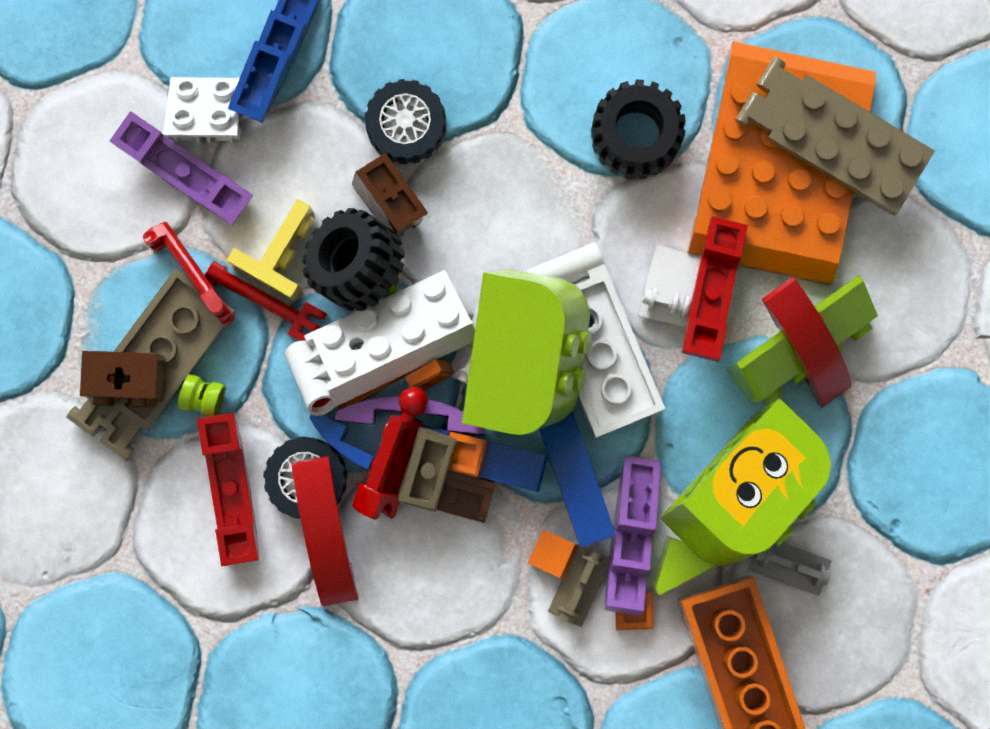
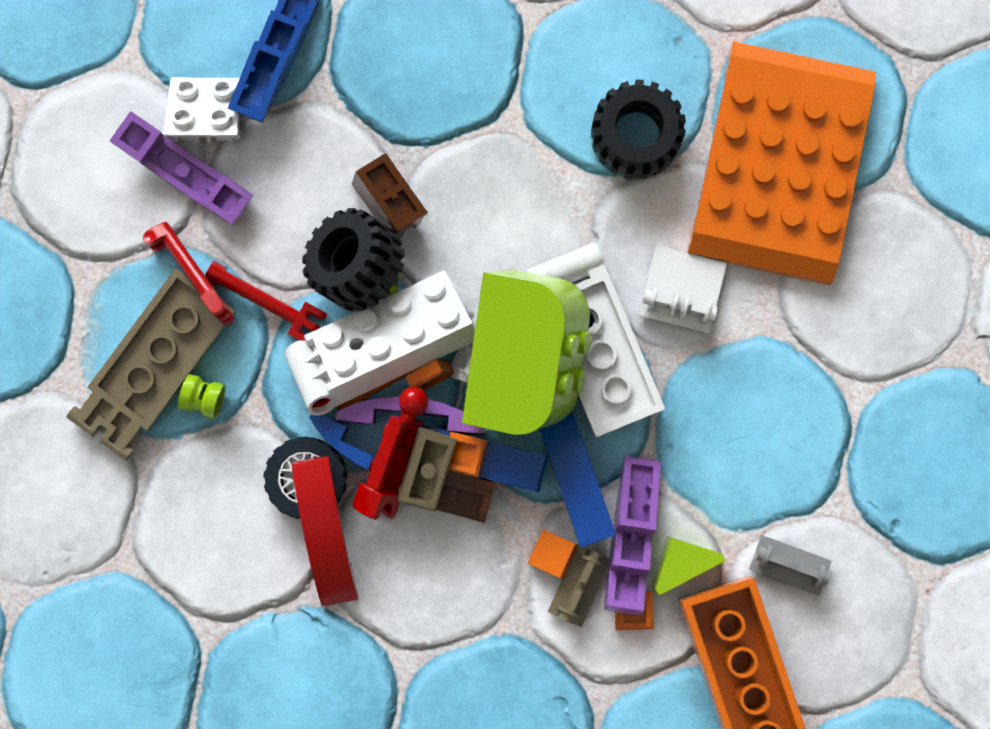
reddish brown brick [80,351,165,408] -> none
red slope [197,412,259,567] -> none
light yellow bracket [226,199,315,302] -> none
black wheel [365,79,446,165] -> none
lime brick [660,398,831,566] -> none
red slope [682,216,748,362] -> none
lime slope [727,275,878,406] -> none
dark tan hinge [735,57,935,216] -> none
red slope [762,277,852,408] -> none

